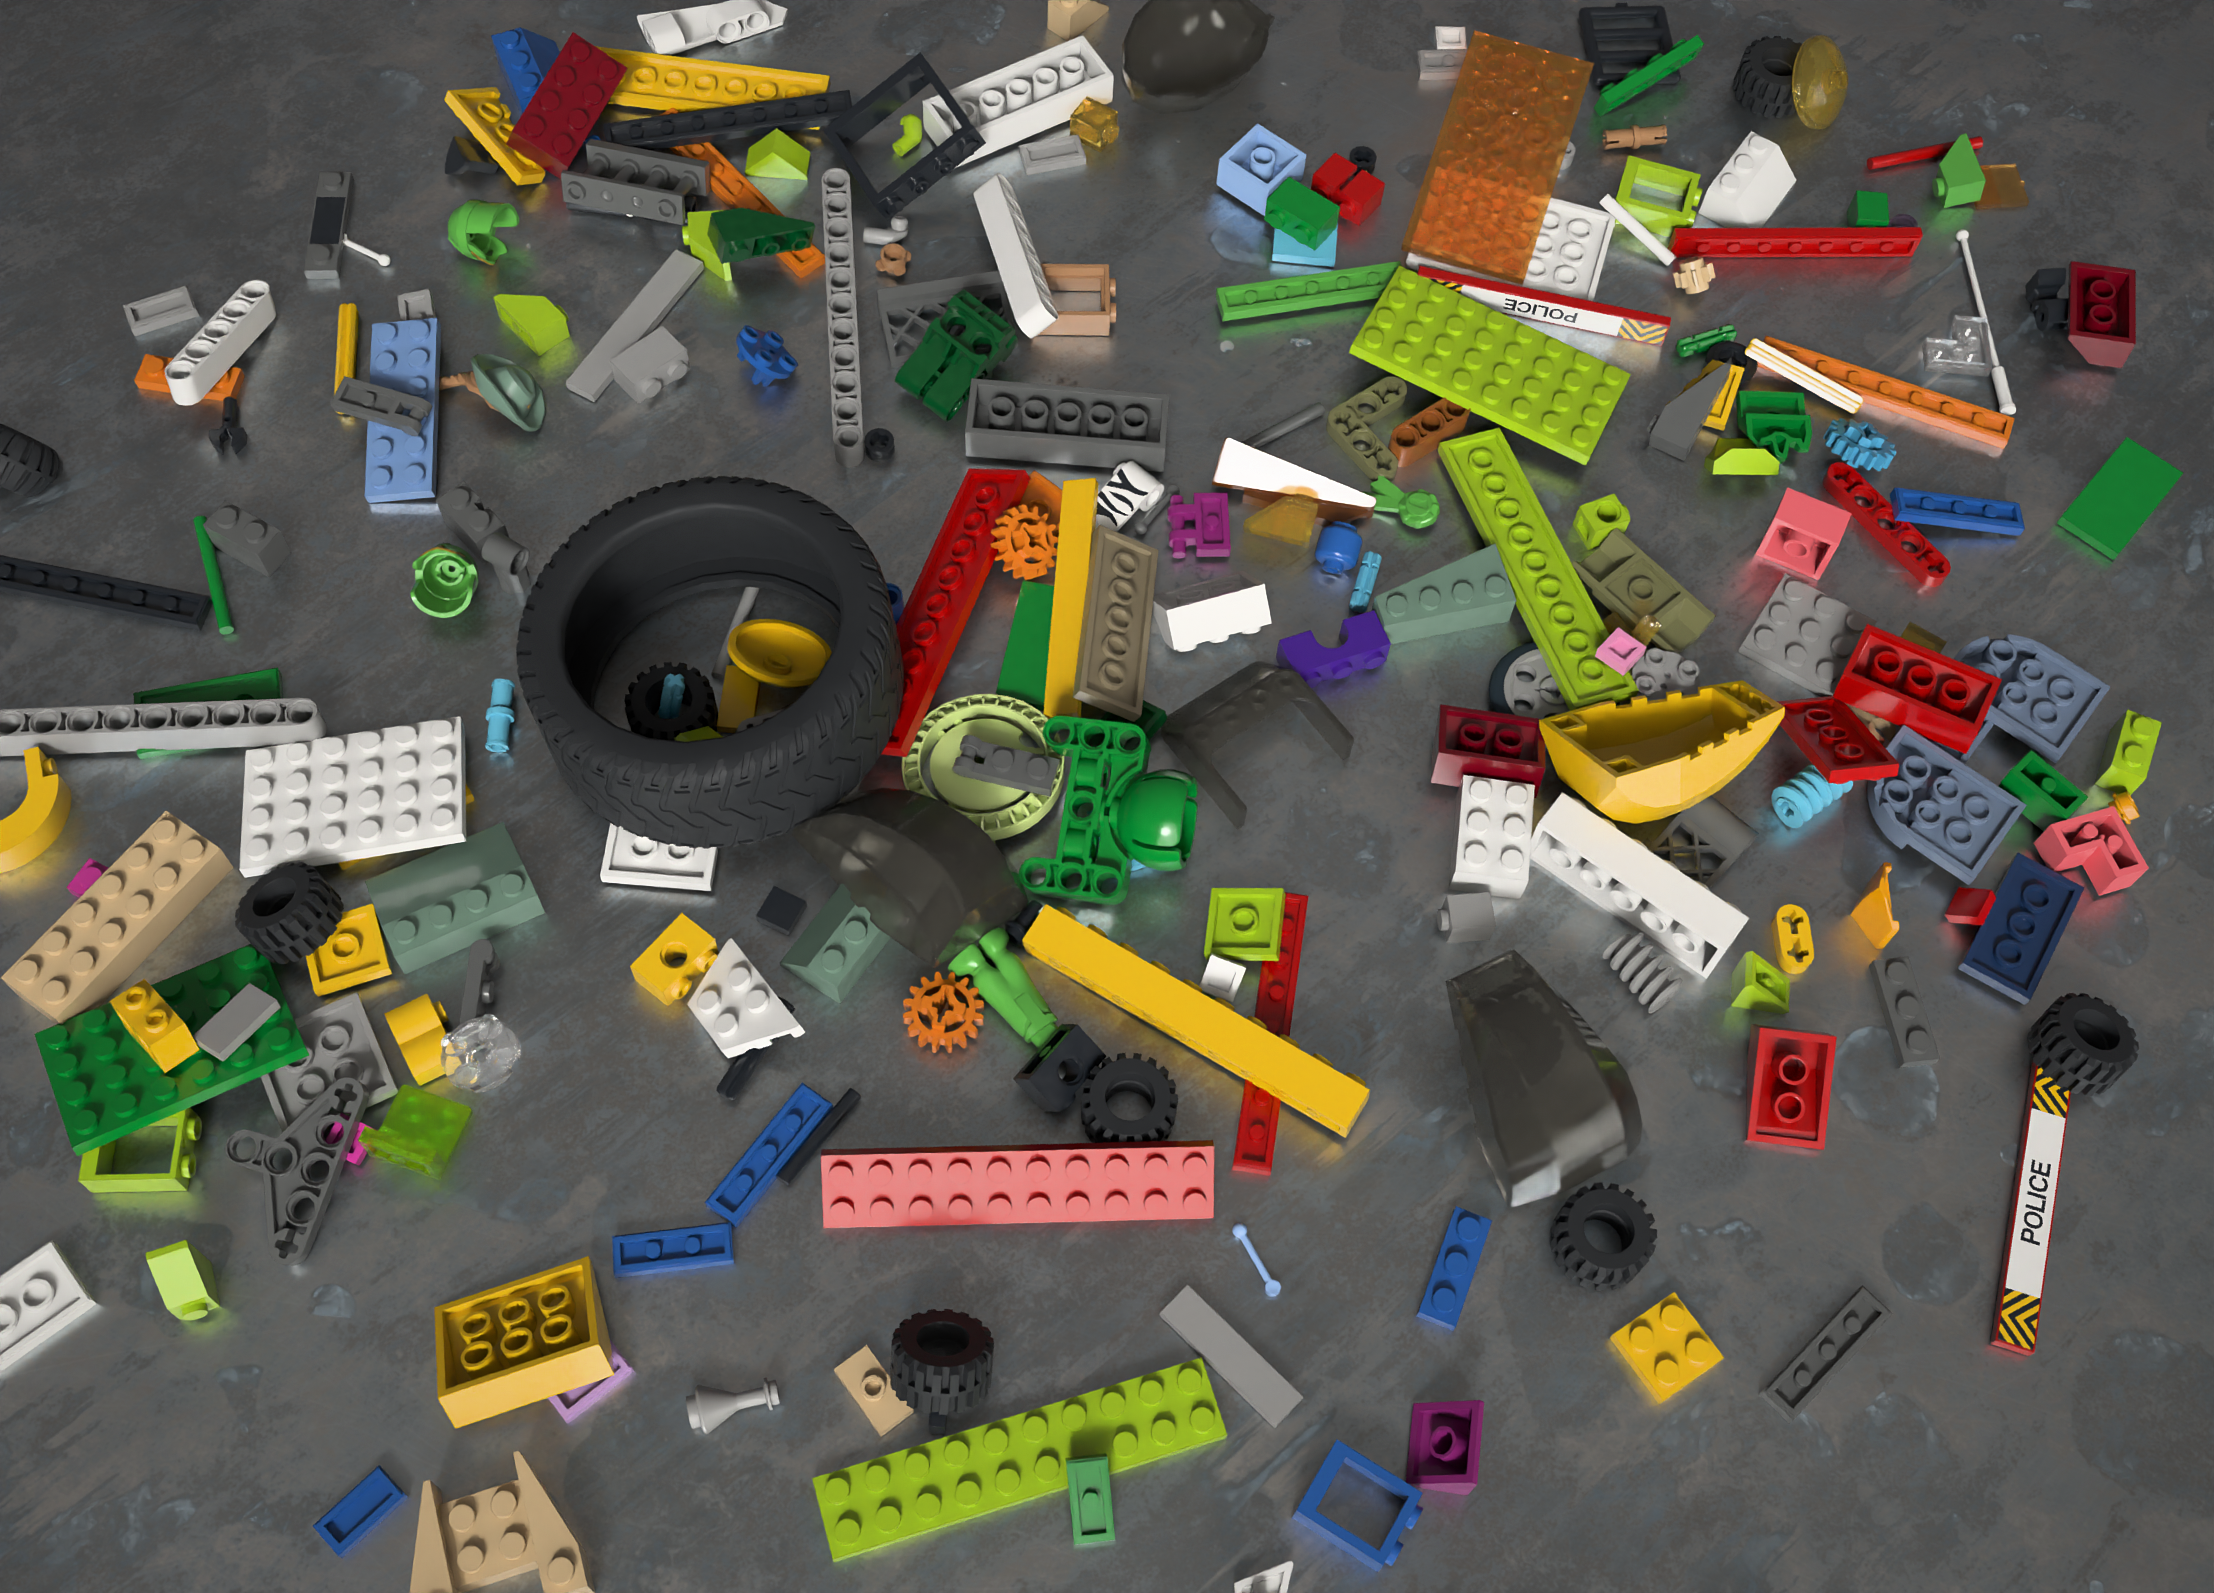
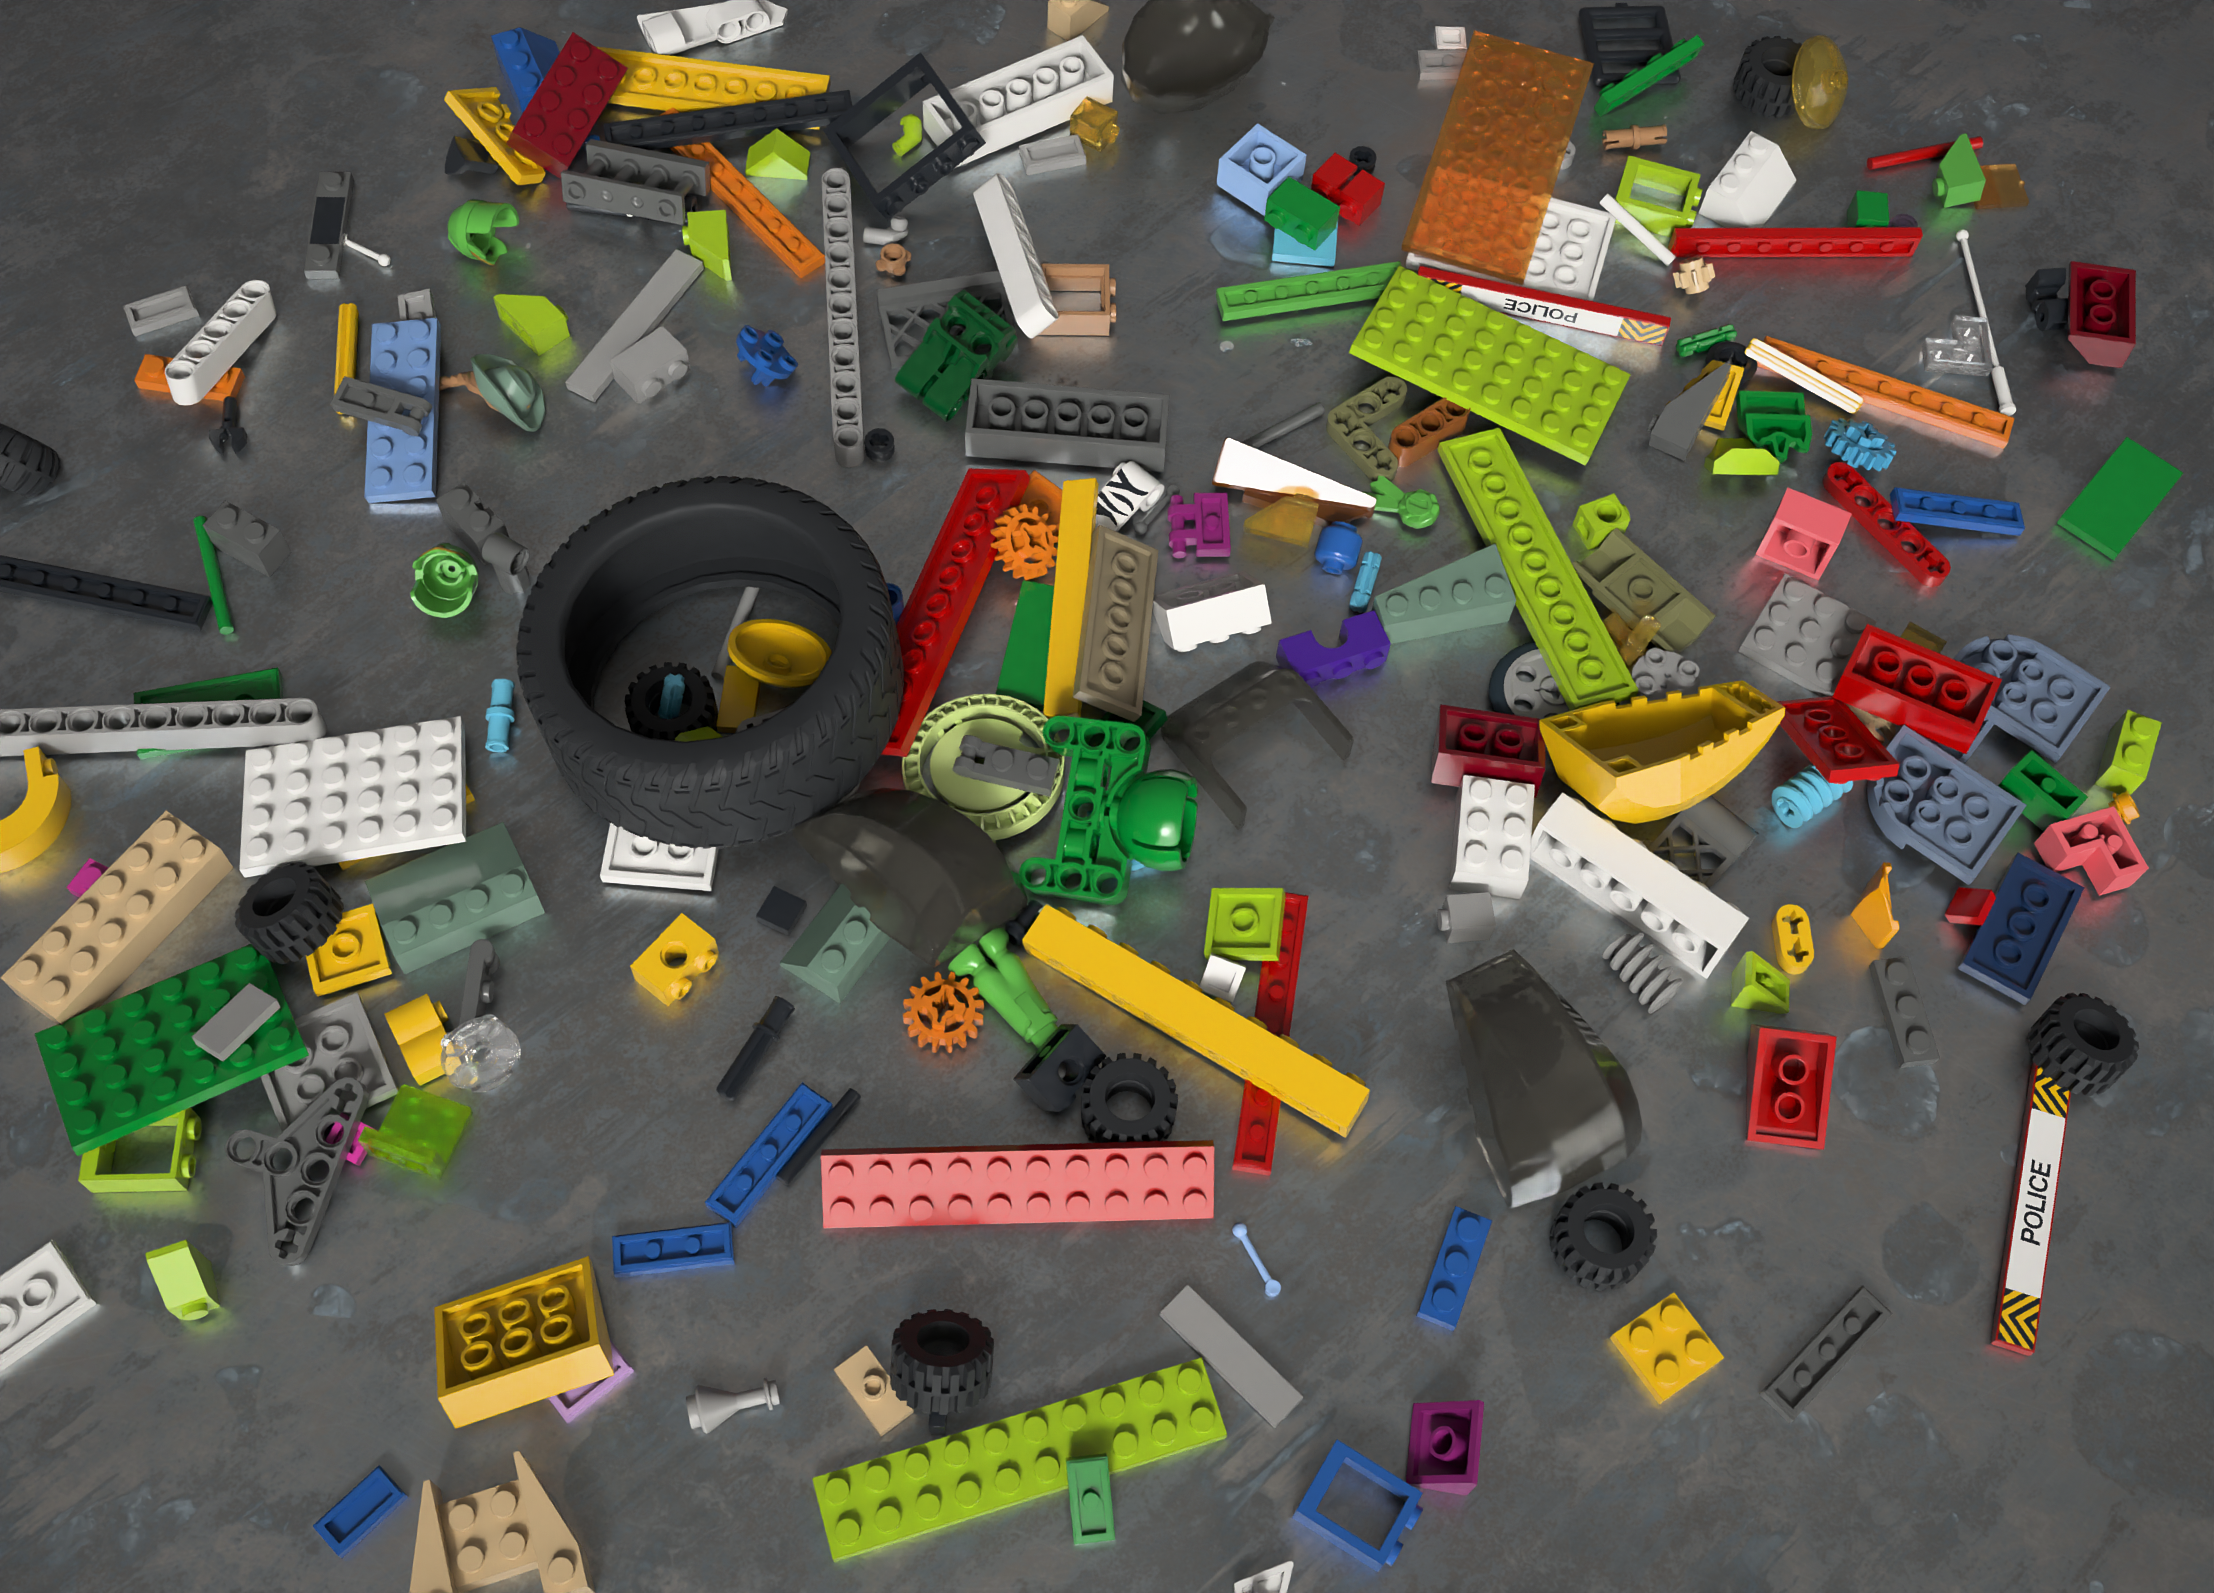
yellow brick [110,978,200,1073] -> none
white wing [687,938,805,1058] -> none
dark green slope [707,207,815,264] -> none
bright pink plate [1595,627,1647,676] -> none

